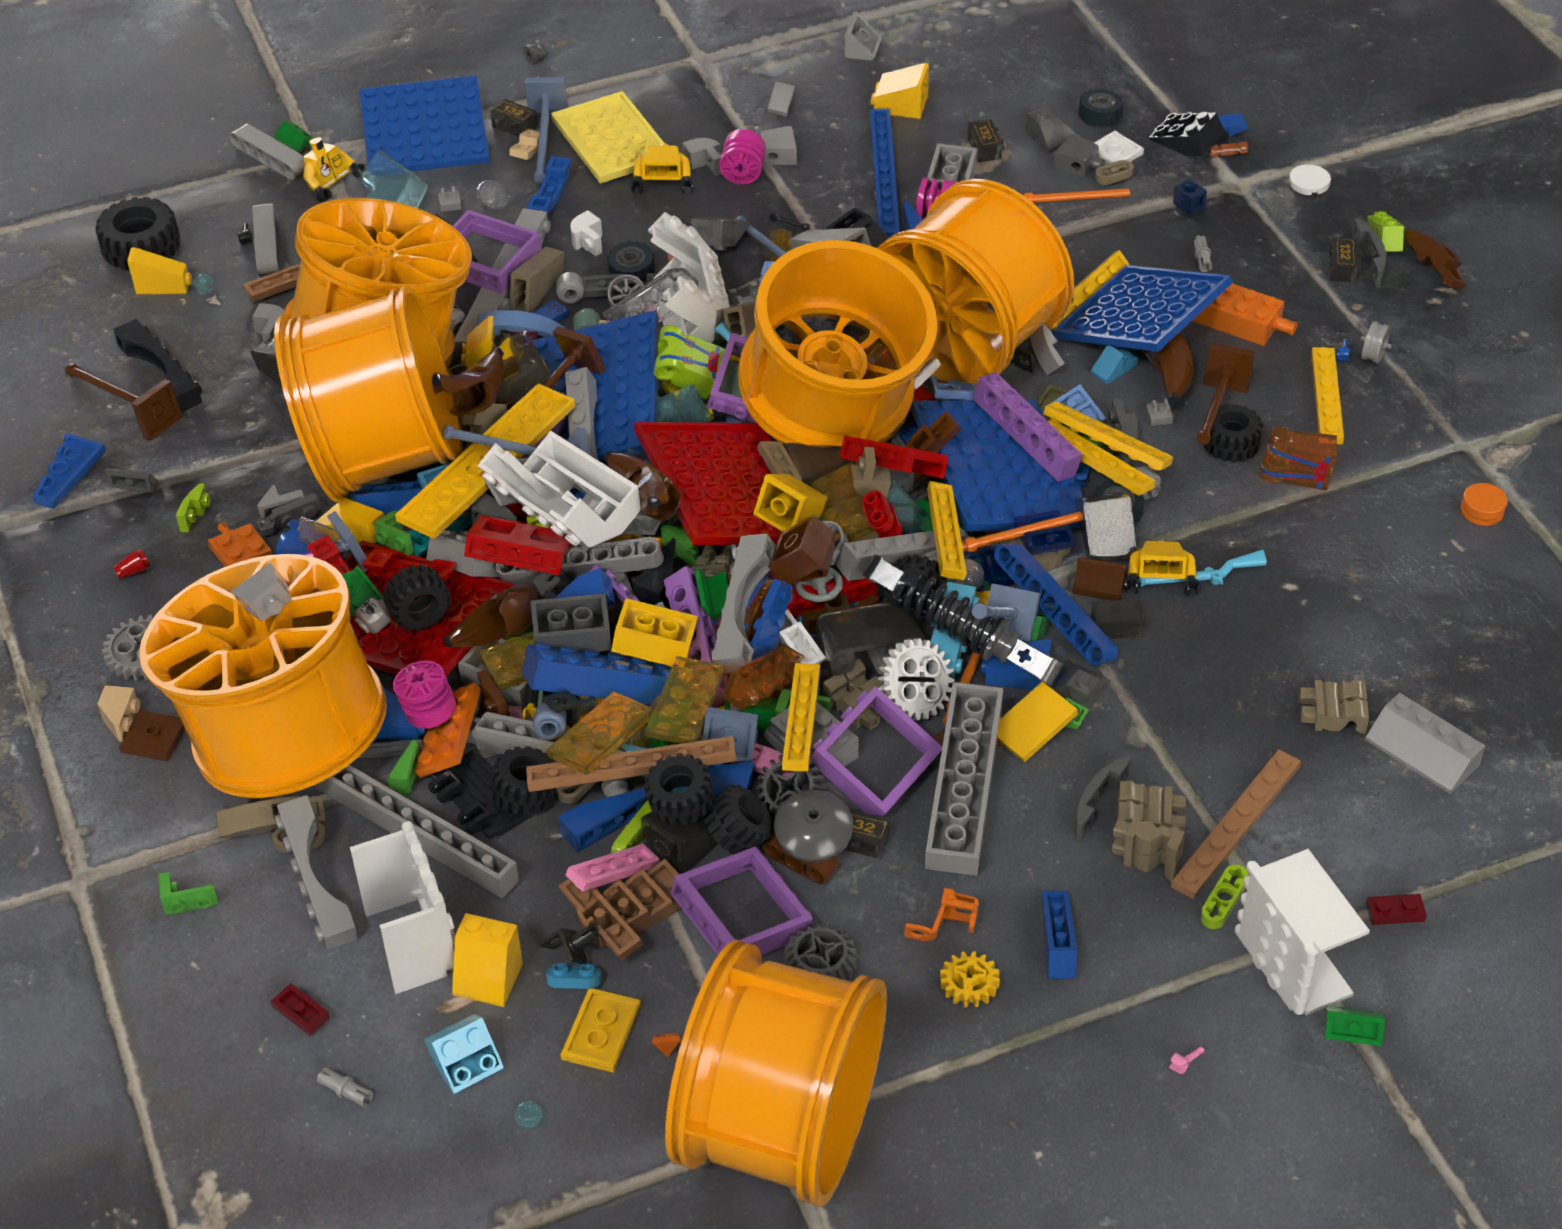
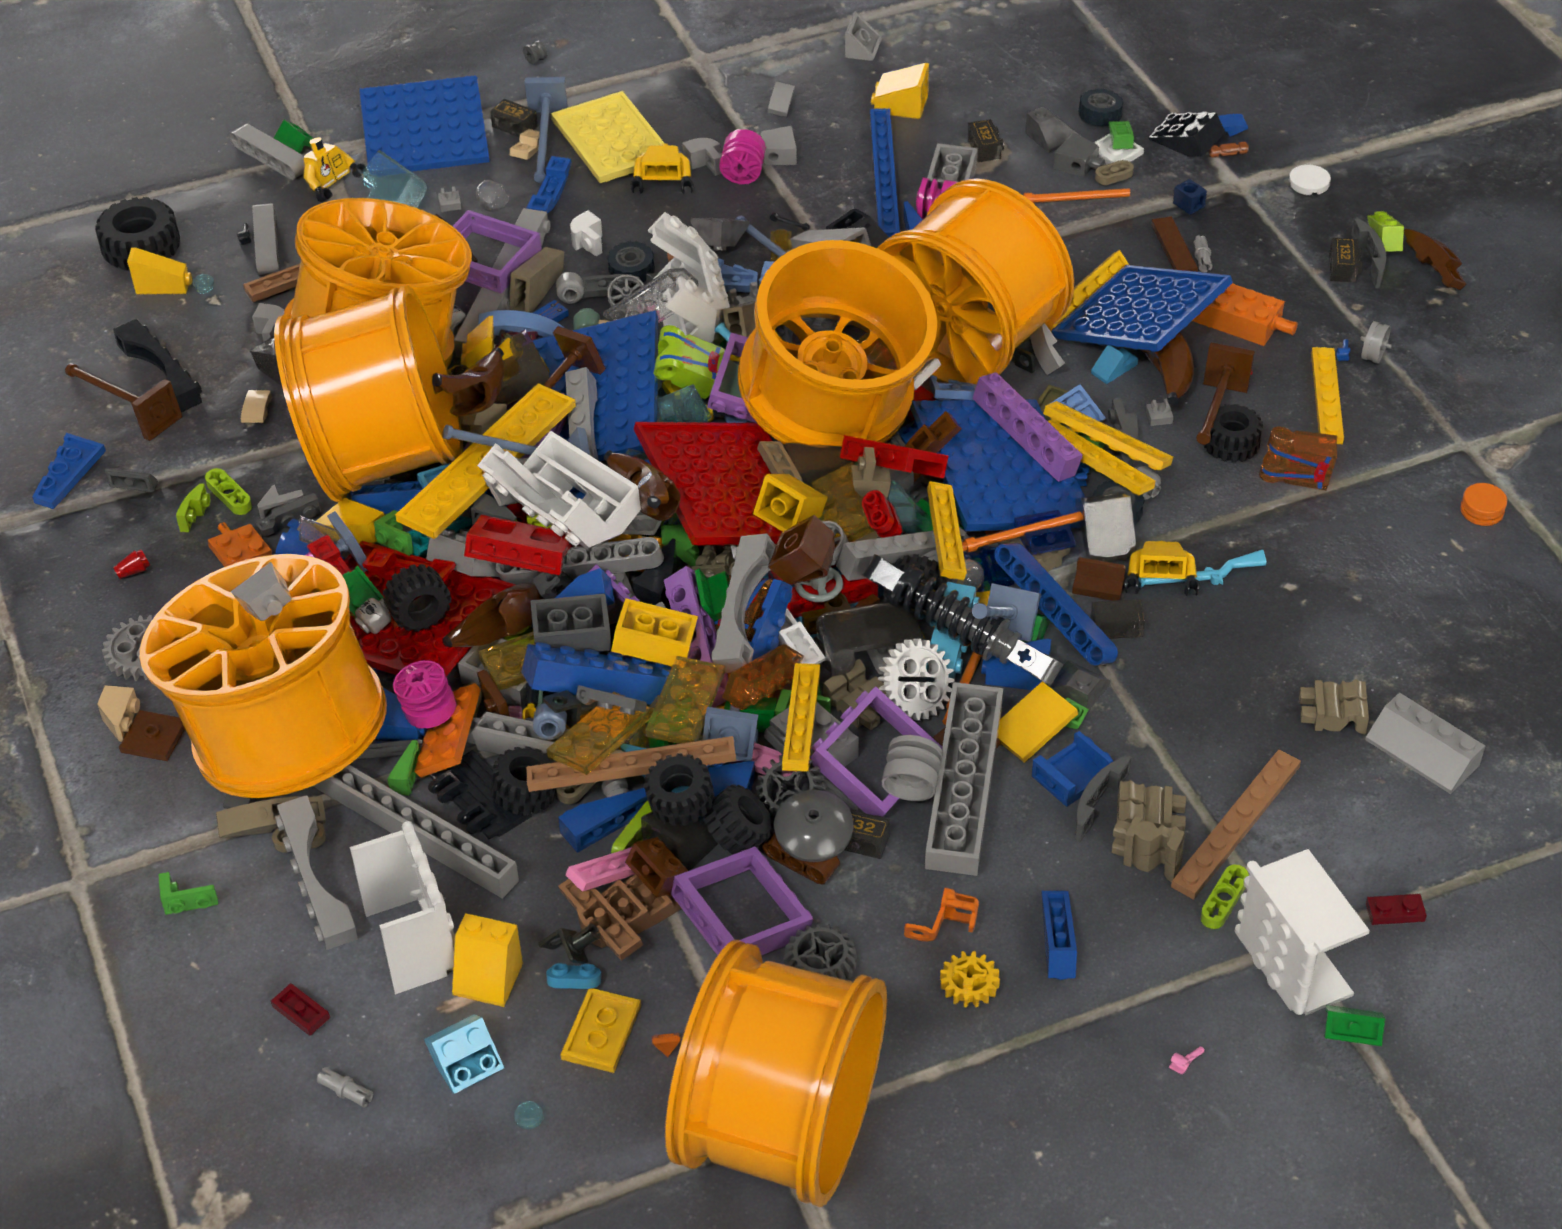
none -> lime beam [205,468,252,515]
none -> tan slope [241,390,272,423]
none -> dark grey hinge [576,685,647,715]
none -> reddish brown brick [625,837,688,898]
none -> medium blue wing [718,259,758,293]
none -> light grey wheel [882,735,943,801]
none -> blue panel [1032,731,1113,807]
none -> bright green slope [1109,121,1134,149]
none -> reddish brown tile [1151,216,1198,272]

